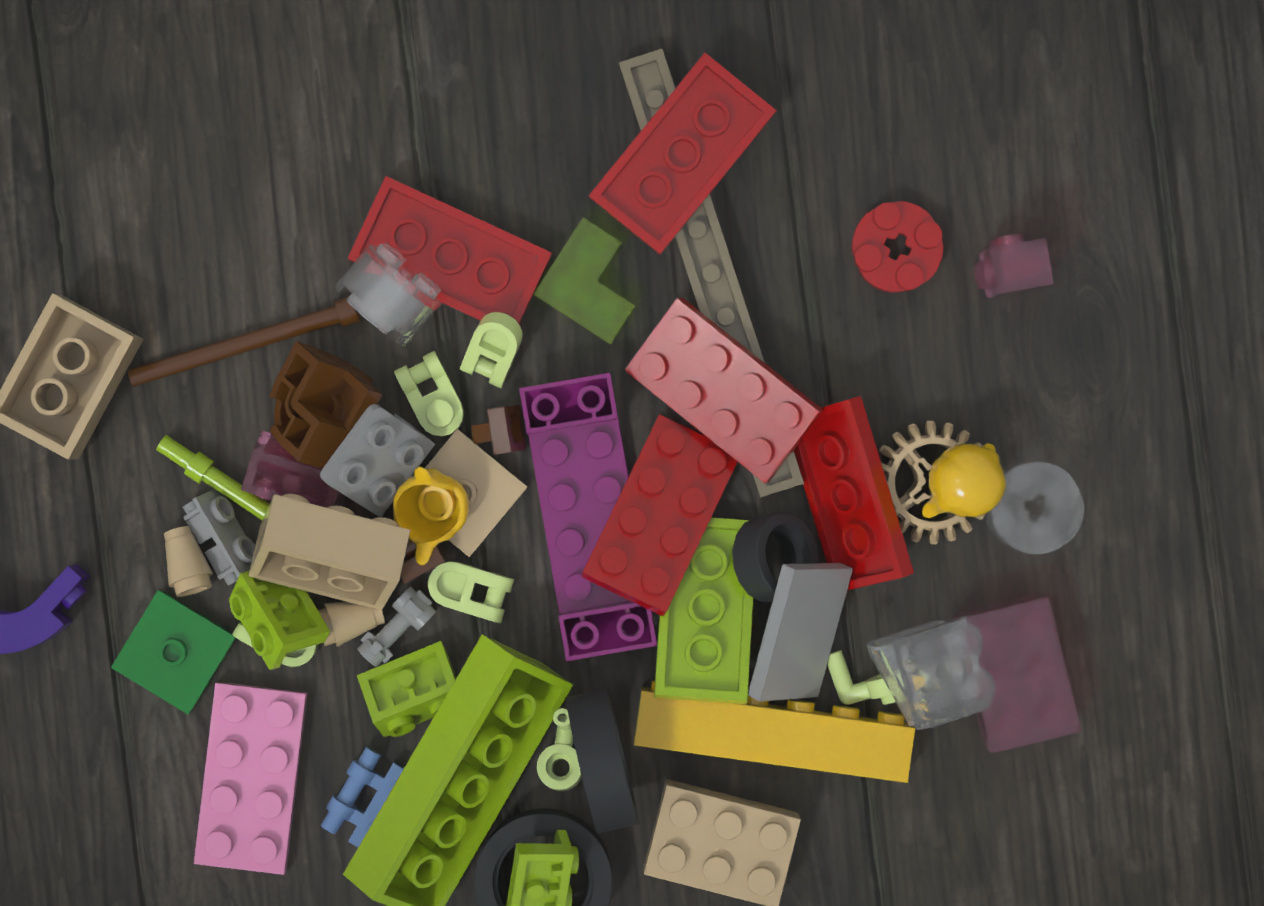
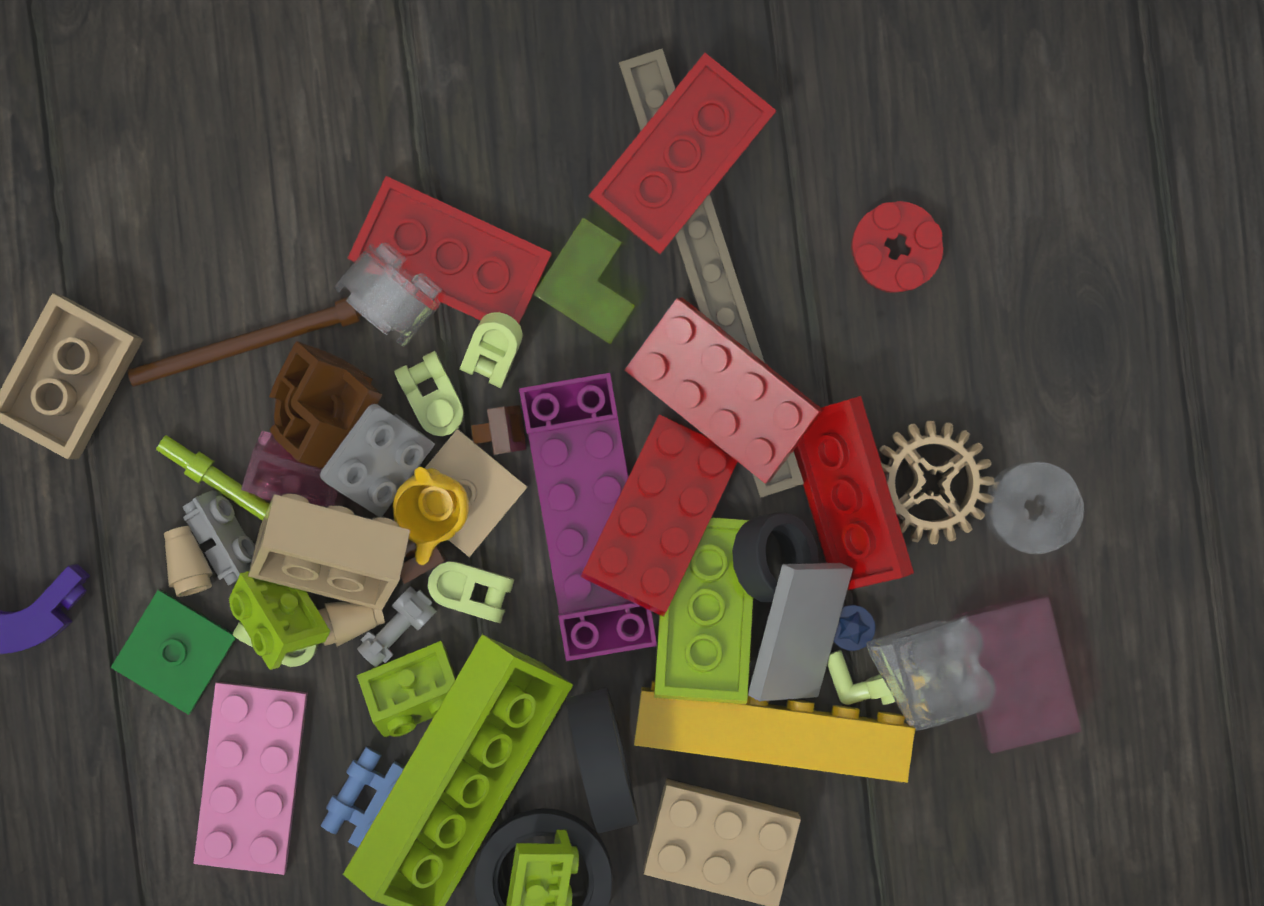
yellowish green plate [537,708,582,791] -> none
yellow hair [922,443,1006,518] -> none
clear pink brick [974,233,1054,298] -> none
none -> dark blue tile [833,604,875,651]

